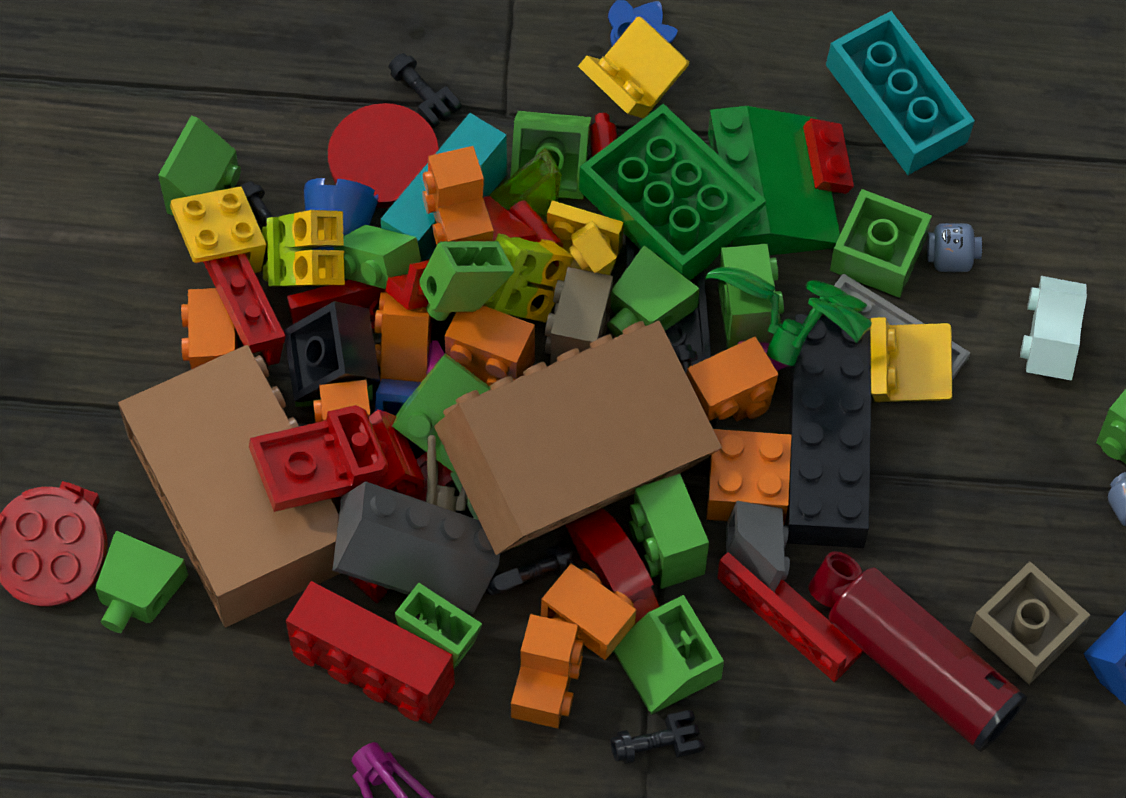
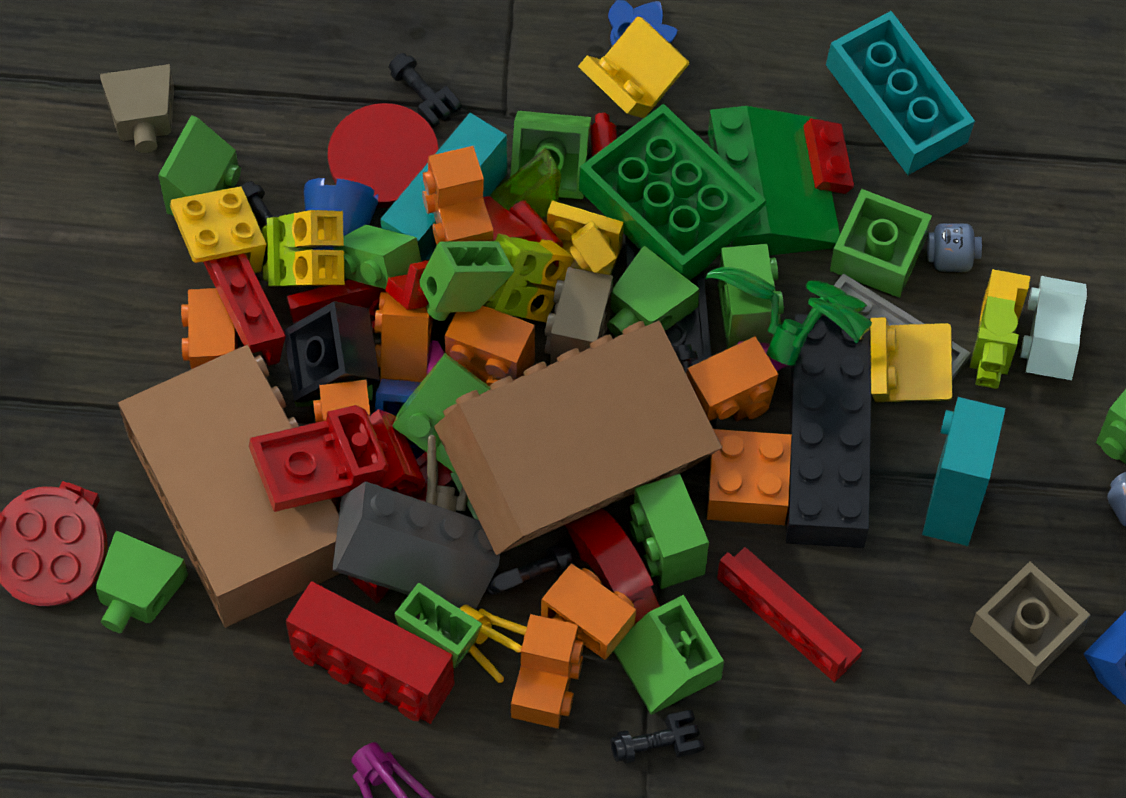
dark grey slope [726,501,790,592] -> none
dark red piece [809,551,1028,752] -> none
none -> dark tan torso [100,64,174,153]
none -> yellow plant [459,604,527,683]
none -> teal brick [922,397,1006,546]
none -> lime hips [970,269,1030,389]

